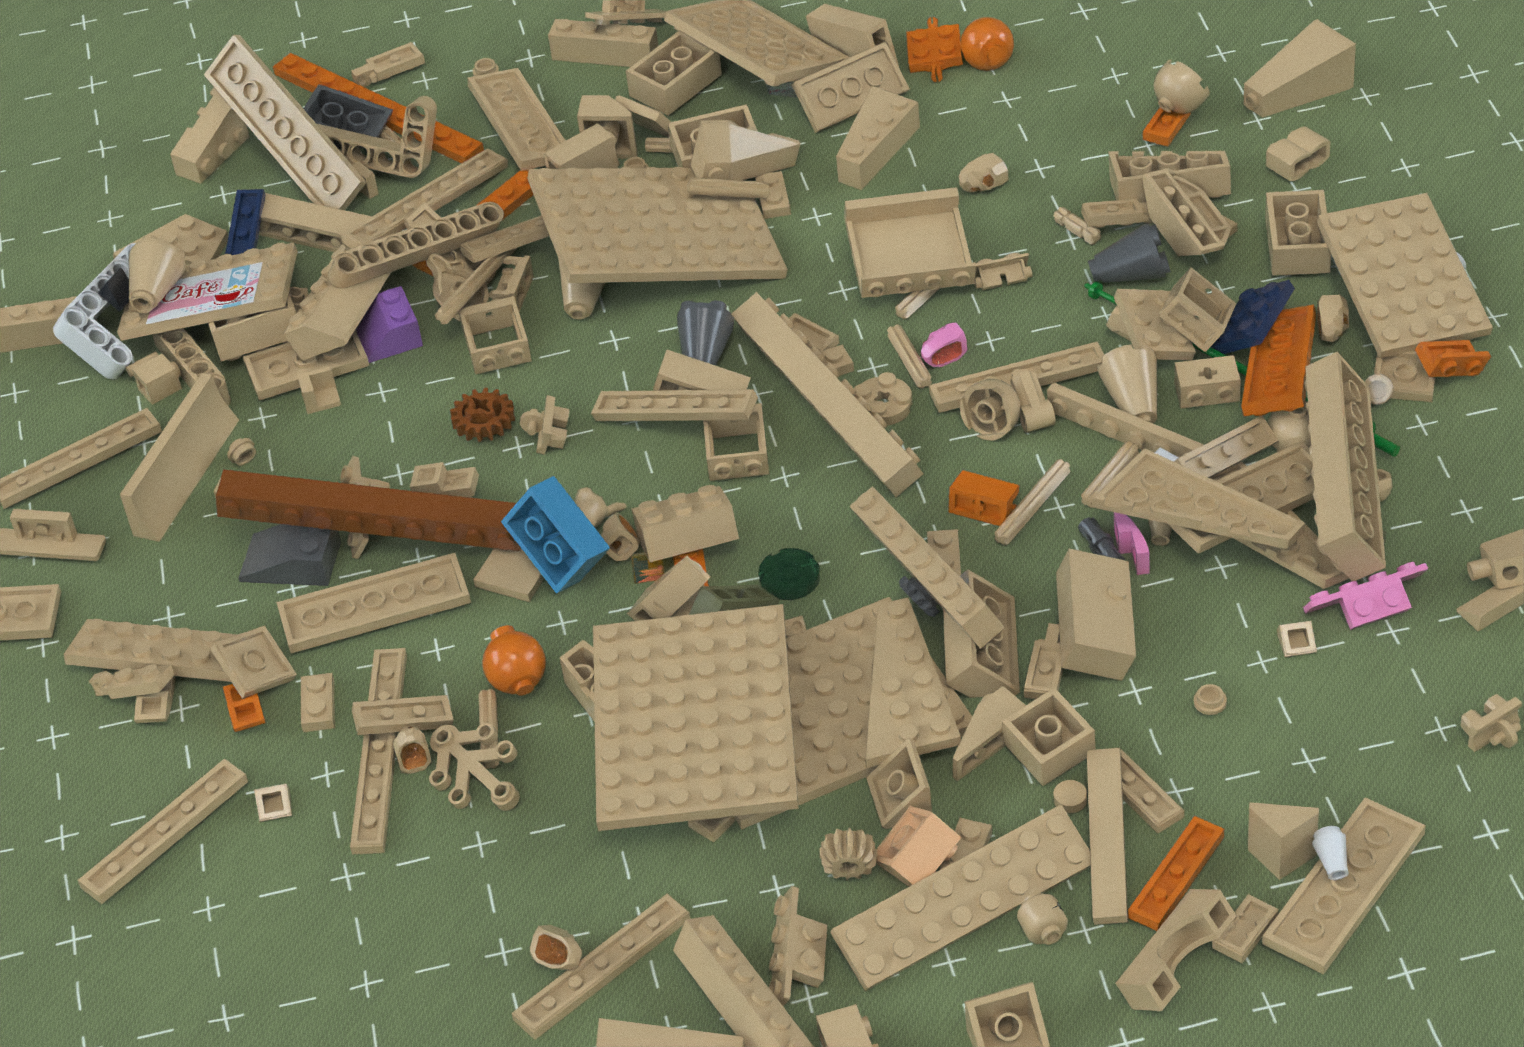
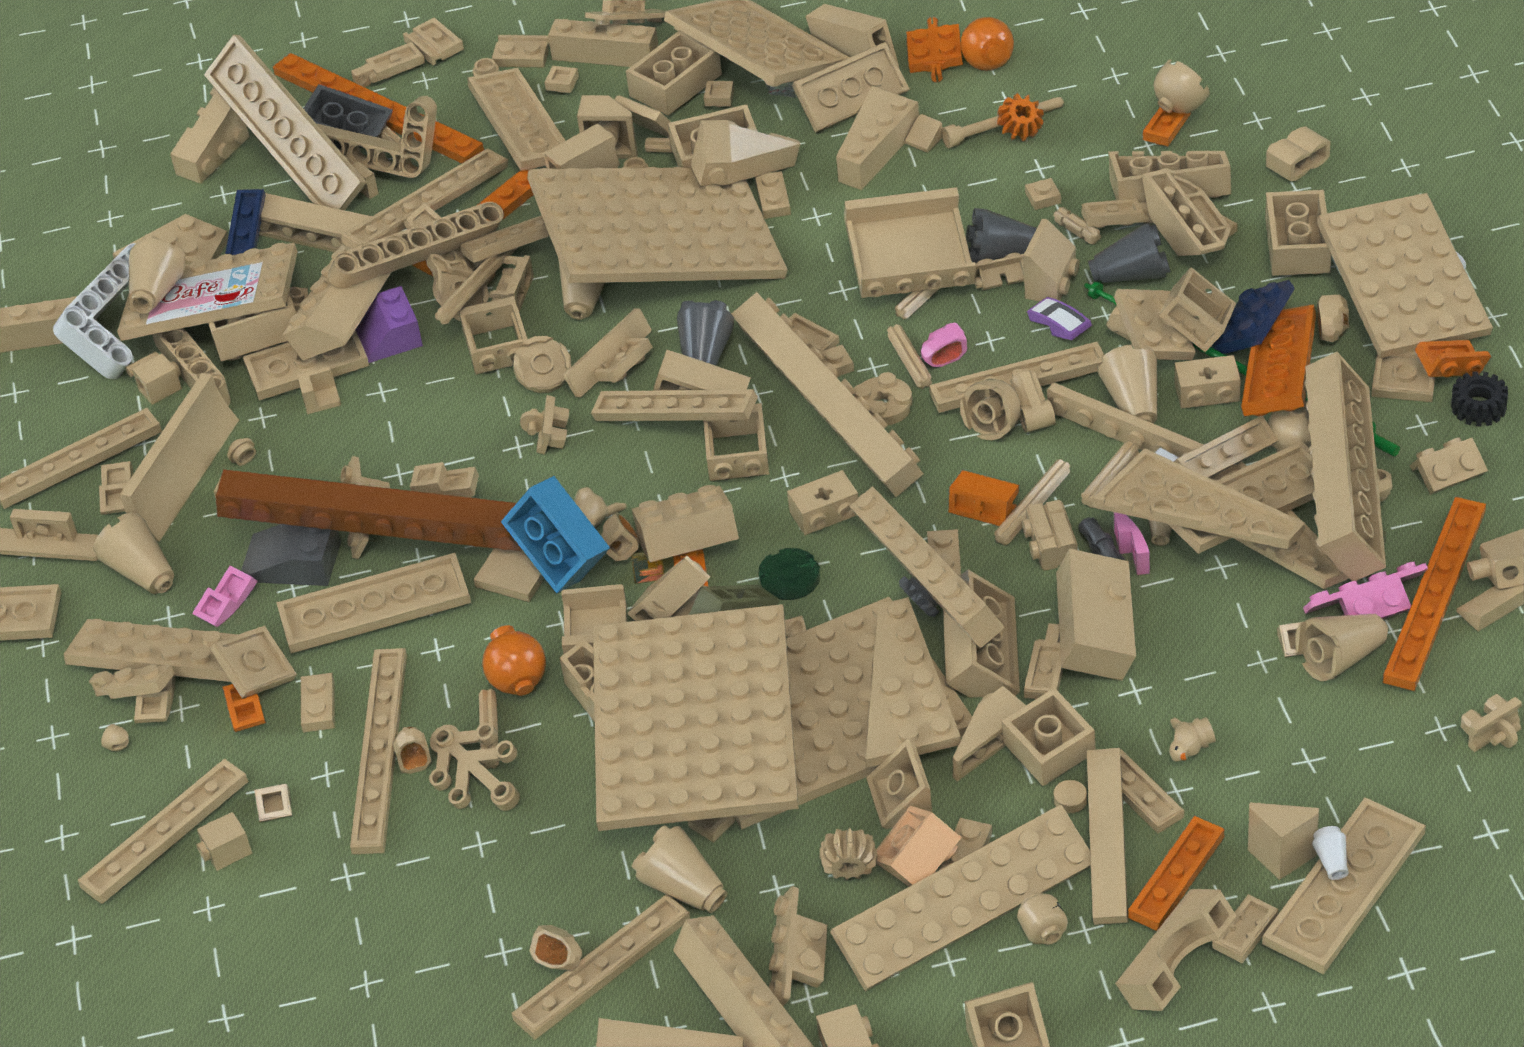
black slope [98,268,130,312] -> none
tan plate [352,695,453,735] -> none
dark orange gear [450,388,515,442] -> none
tan axle [687,178,769,198] -> none
tan rock [959,153,1009,192] -> none
tan plate [1194,684,1227,715] -> none
tan slope [1244,19,1356,118] -> none
tan tile [1365,374,1393,405] -> none
none -> tan cone [93,512,174,594]
none -> tan slope [99,461,133,515]
none -> tan hinge [101,724,129,752]
none -> bright pink slope [192,566,258,627]
none -> tan brick [196,812,252,871]
none -> tan plate [403,18,464,65]
none -> tan plate [492,35,550,68]
none -> tan tile [513,336,571,393]
none -> tan plate [545,66,579,93]
none -> tan panel [562,584,627,654]
none -> tan bracket [564,308,653,397]
none -> tan cone [632,825,727,913]
none -> tan plate [704,81,734,107]
none -> tan brick [787,470,858,535]
none -> tan slope [905,114,942,153]
none -> tan piece [941,97,1064,148]
none -> dark grey cone [966,208,1037,263]
none -> orange gear [997,93,1044,141]
none -> tan brick [1022,500,1078,570]
none -> tan slope [1023,219,1080,301]
none -> tan plate [1025,178,1061,210]
none -> slope [1027,297,1092,340]
none -> tan animal [1169,717,1216,762]
none -> tan cone [1295,614,1388,681]
none -> orange plate [1383,497,1486,691]
none -> tan bracket [1410,437,1488,495]
none -> black tyre [1451,371,1508,427]

